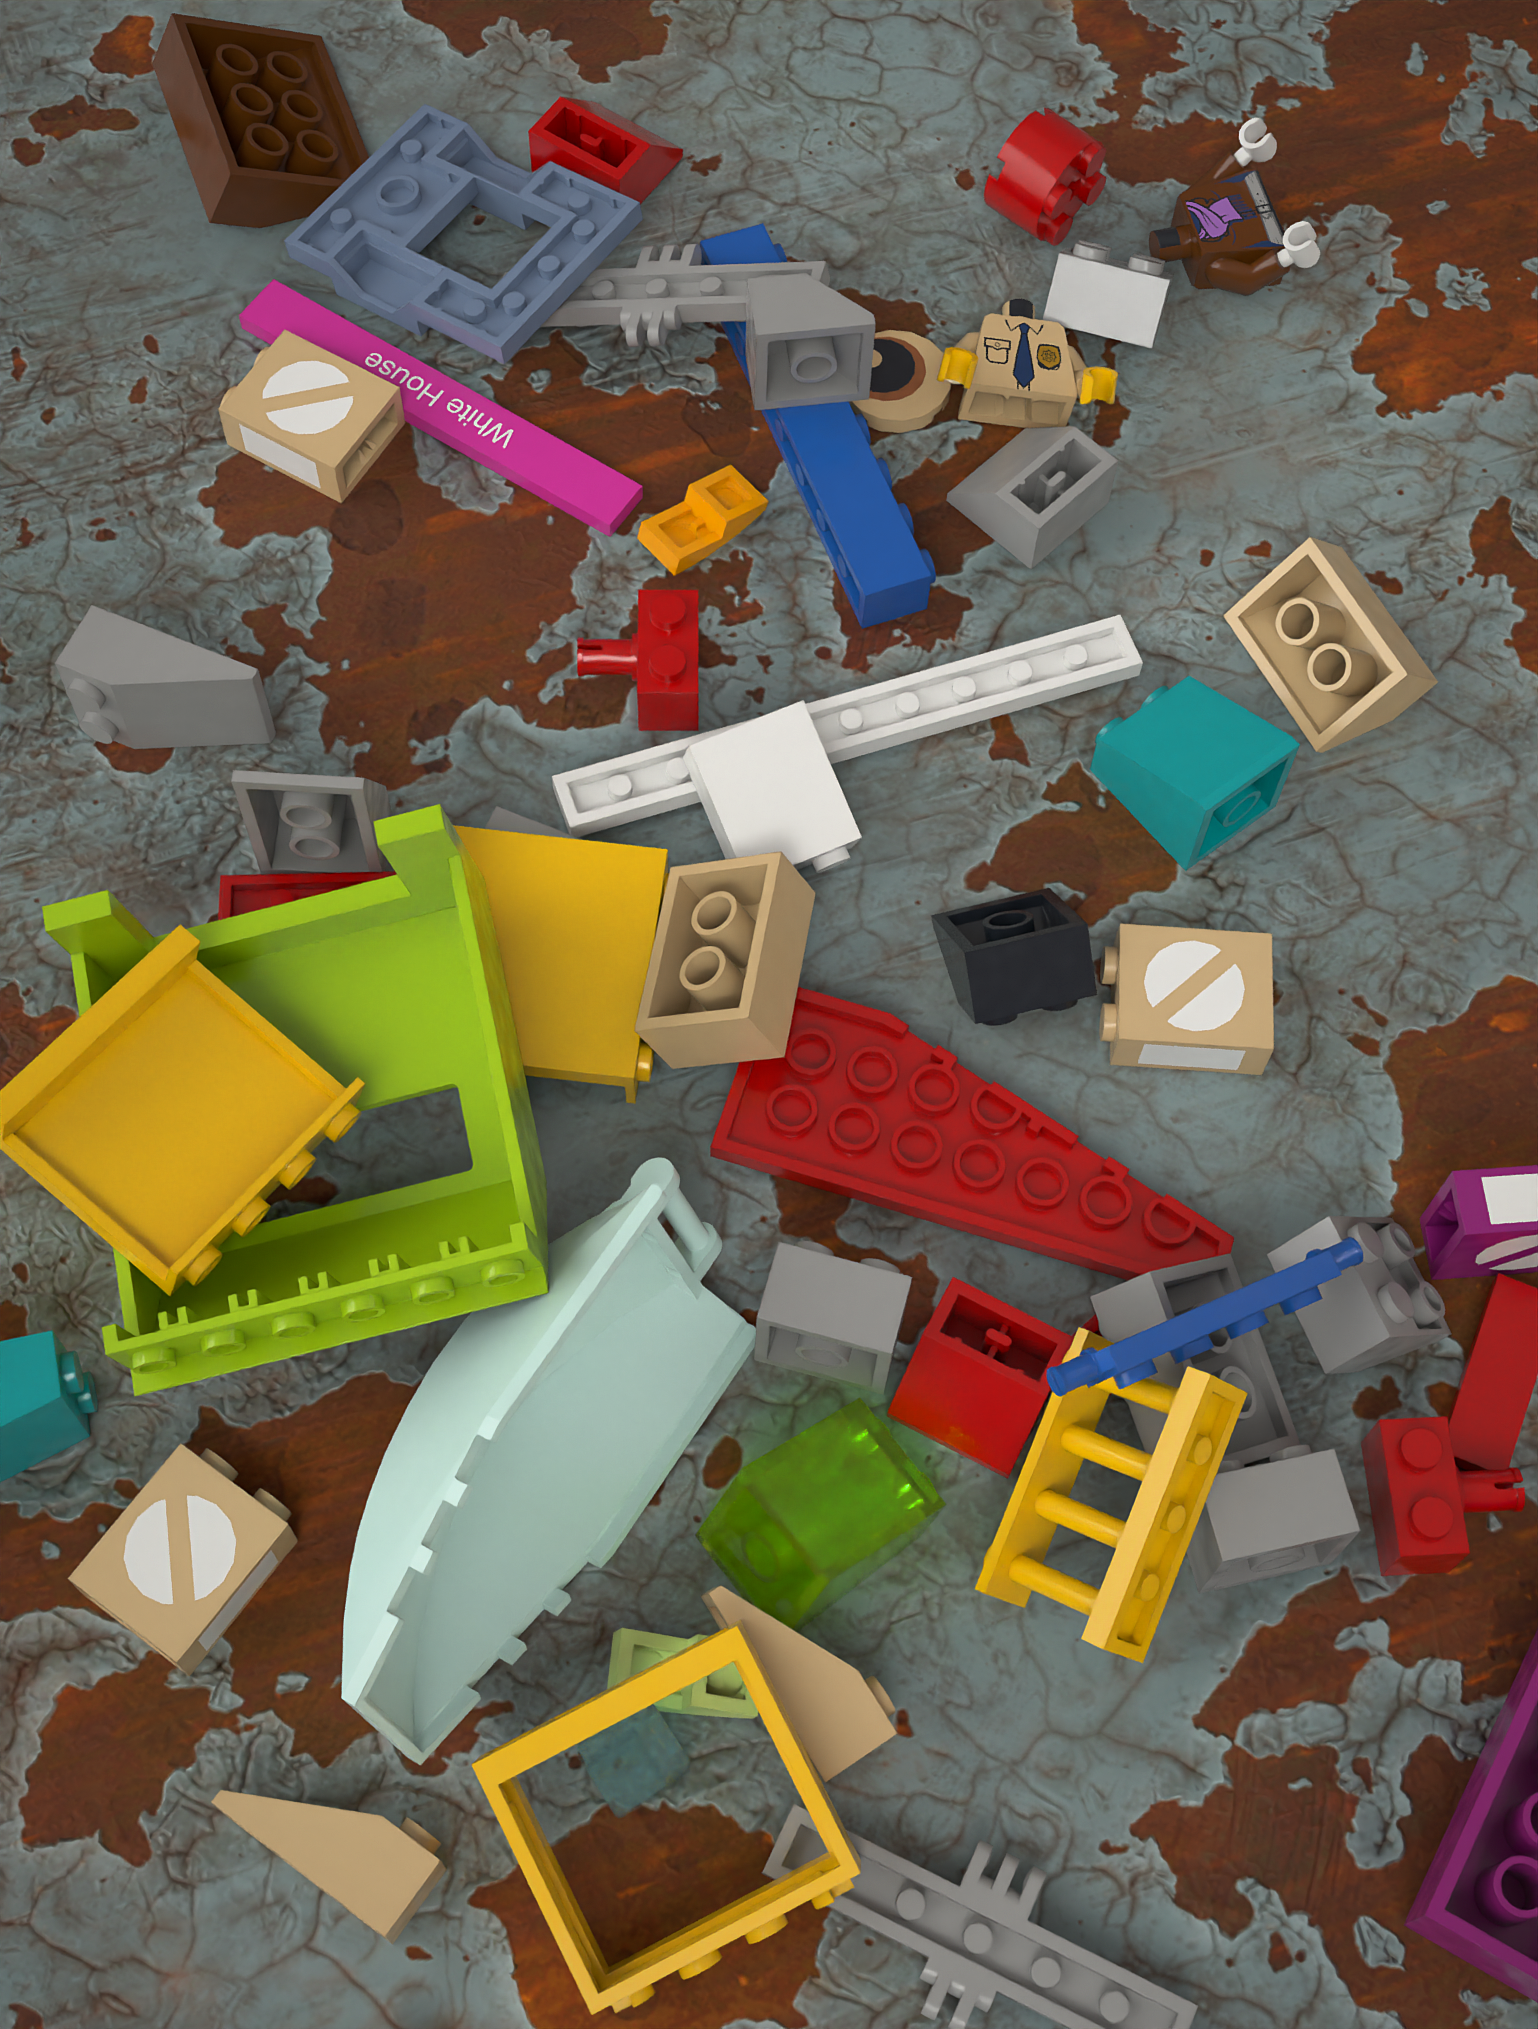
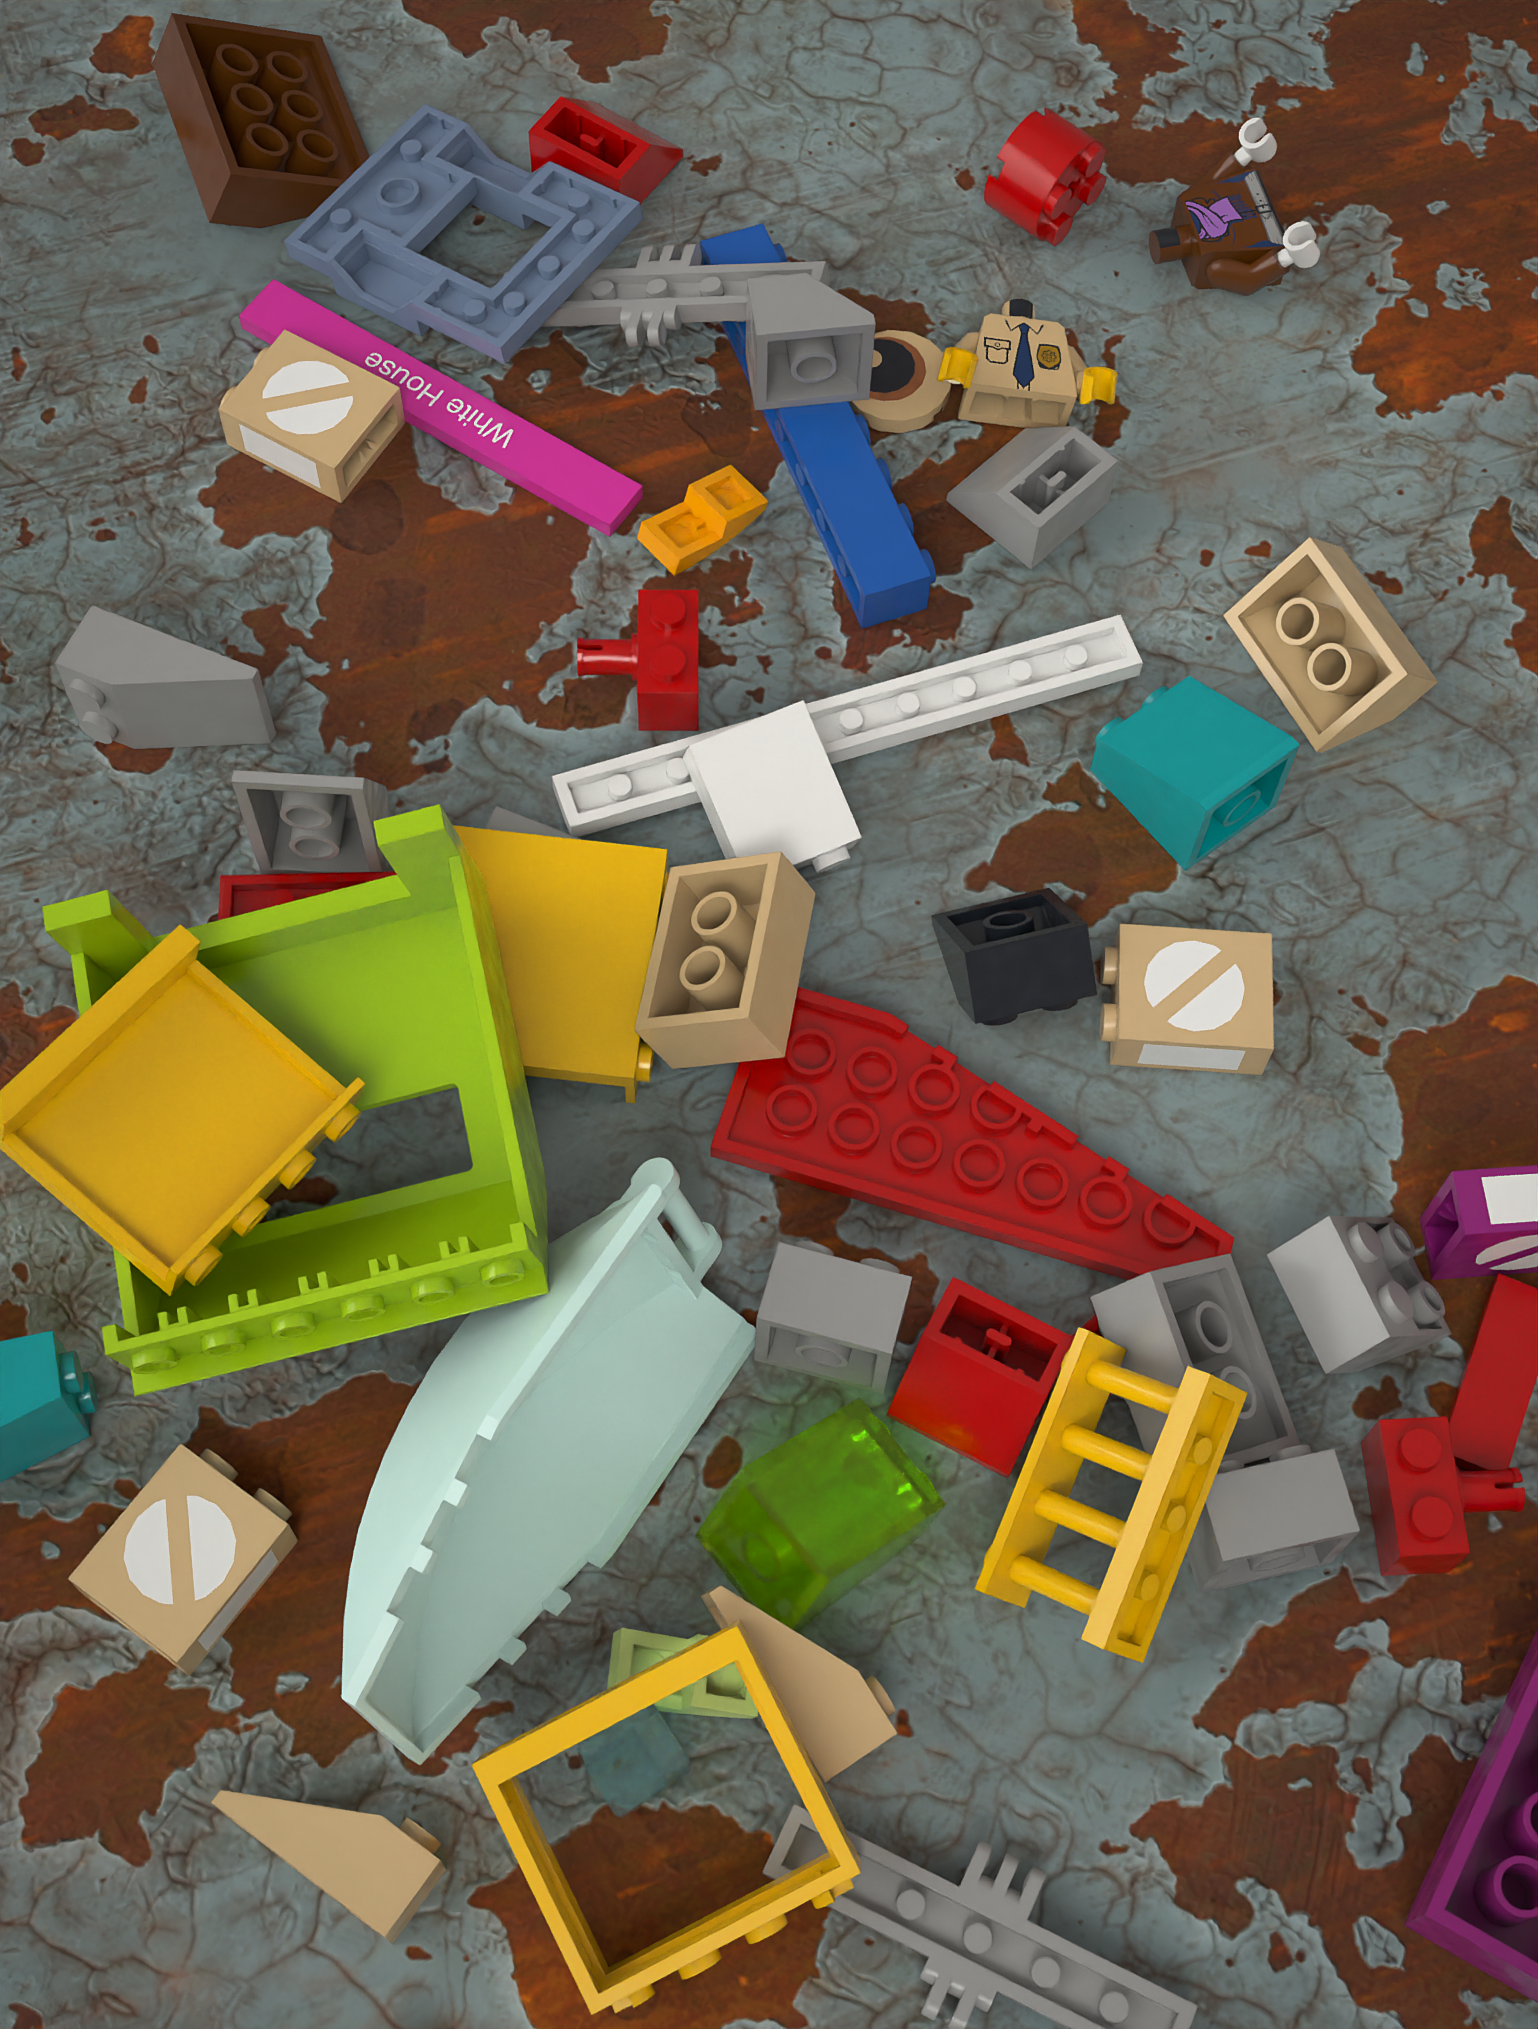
slope [1043,240,1174,348] -> none
blue plate [1046,1237,1364,1397] -> none

